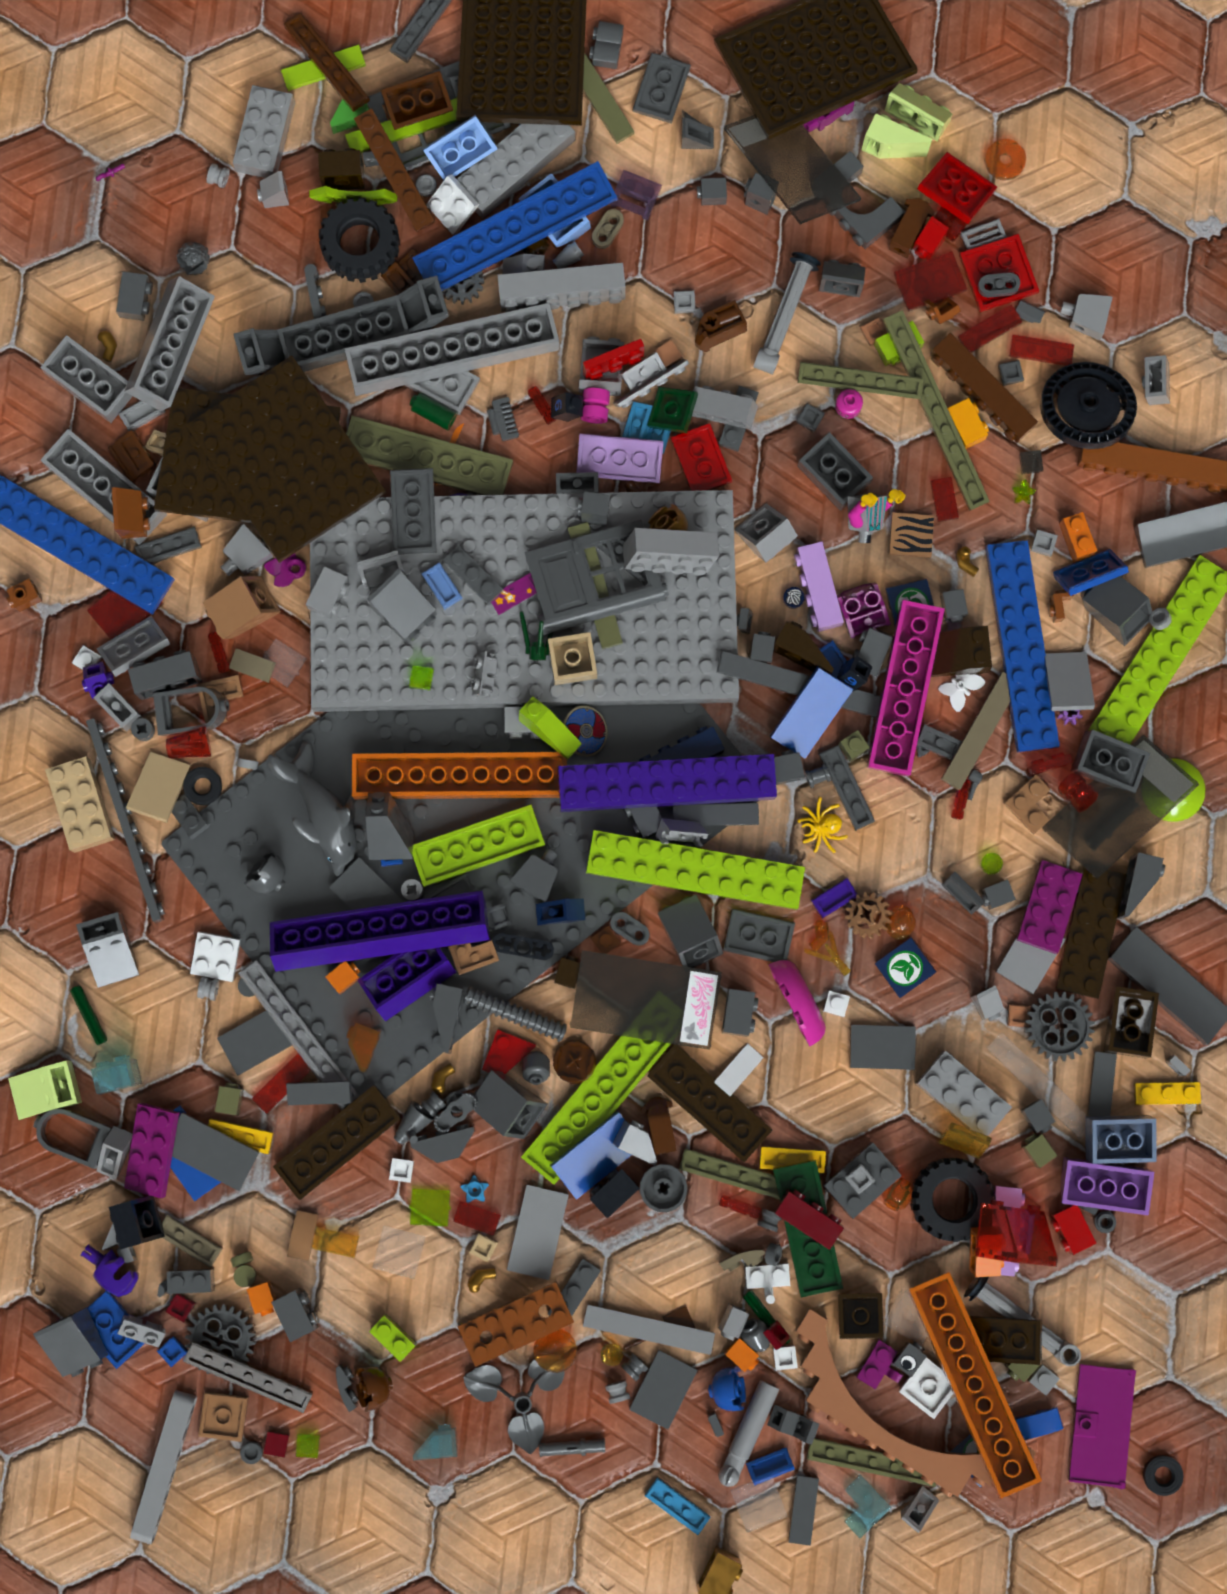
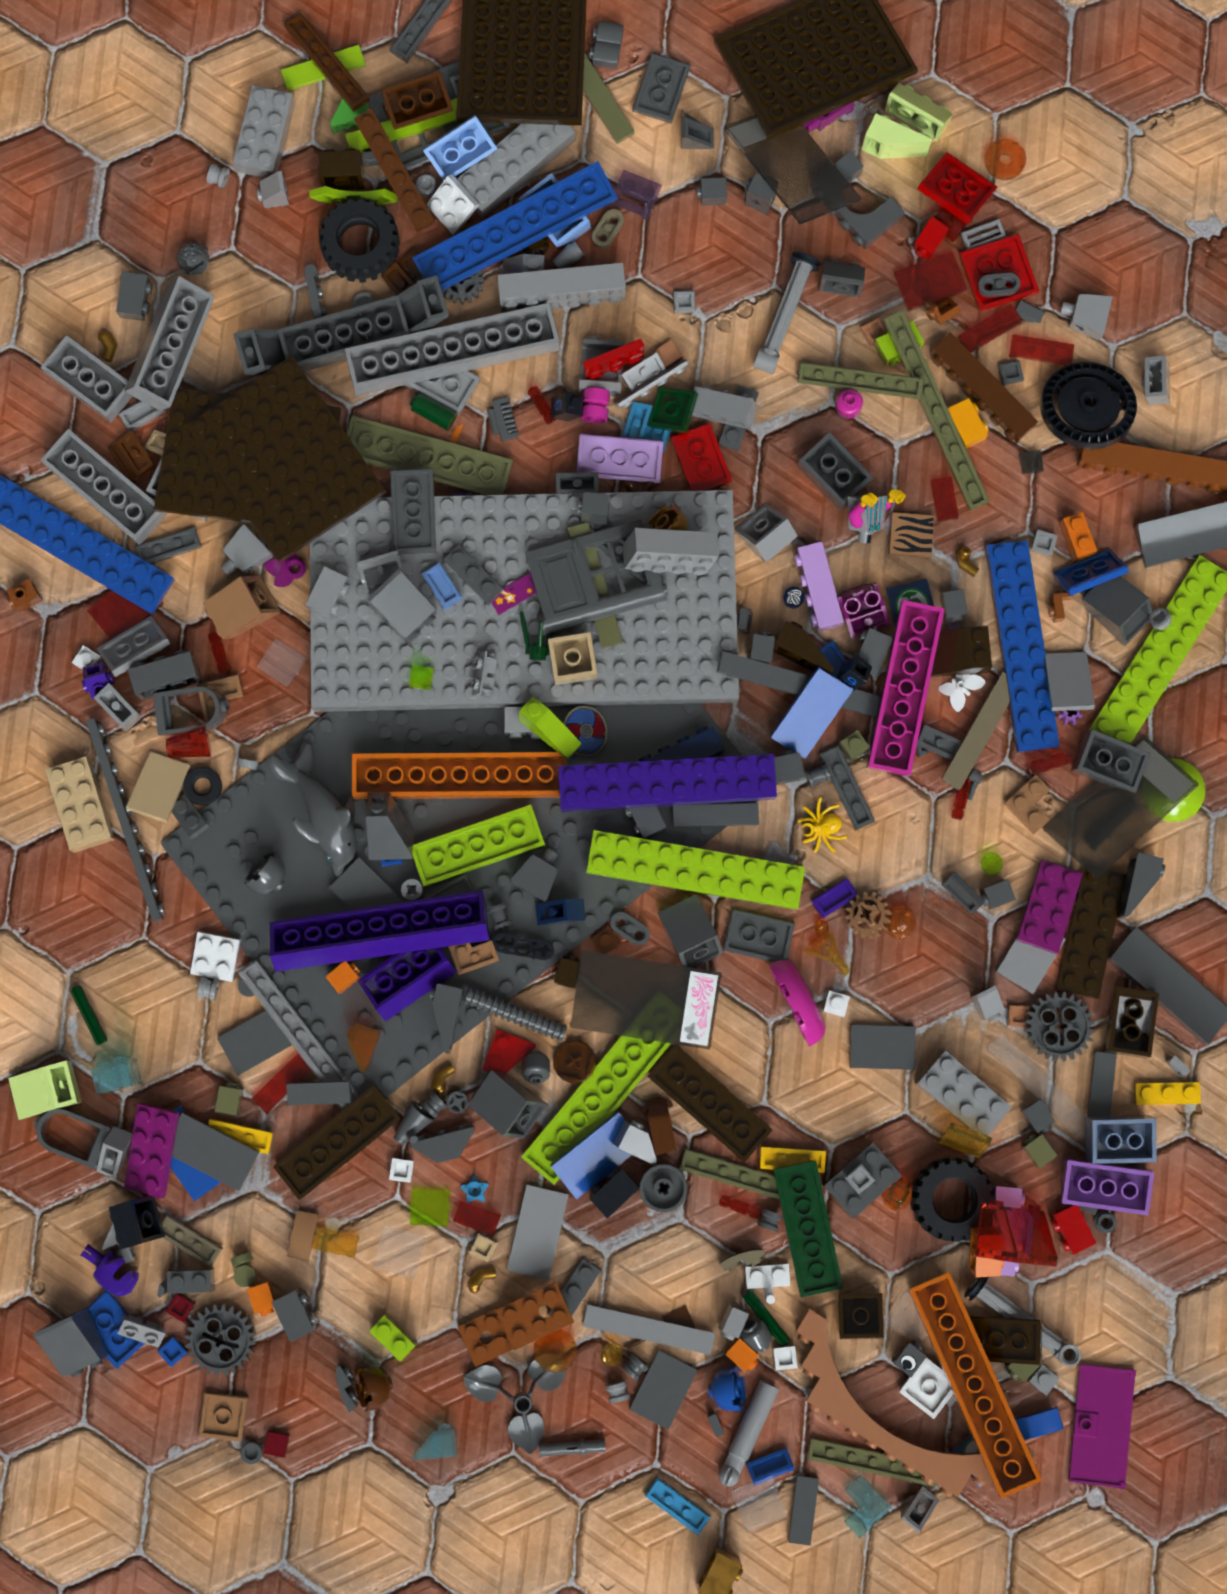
slope [76,912,140,988] -> none
magenta hand [95,163,125,181] -> none
dark orange slope [112,487,150,539] -> none
light grey beam [130,1390,197,1545] -> none
dark grey wheel [131,718,155,741] -> none
tile [183,1340,313,1413] -> none
dark tan slope [229,648,276,683] -> none
clear neon green plate [296,1434,320,1458] -> none
dark grey piece [434,1093,478,1132] -> none
light grey hinge [655,818,708,847] -> none
reddish brown piece [695,300,747,352] -> none
white sticker [714,1043,764,1096] -> none
dark grey brick [722,989,759,1037] -> none
dark red tile [763,1320,790,1350] -> none
dark grey tile [765,1243,782,1266] -> none
dark grey brick [767,1405,819,1445] -> none
dark red brick [774,1189,844,1250] -> none
dark grey tile [796,403,825,432] -> none
magenta plate [856,1340,903,1390] -> none
slope [875,937,937,998] -> none
reddish brown piece [889,198,935,259] -> none
clear neon green plant [1012,479,1036,504] -> none
clear red wheel [1058,772,1099,812] -> none
black tyre [1143,1455,1184,1496] -> none

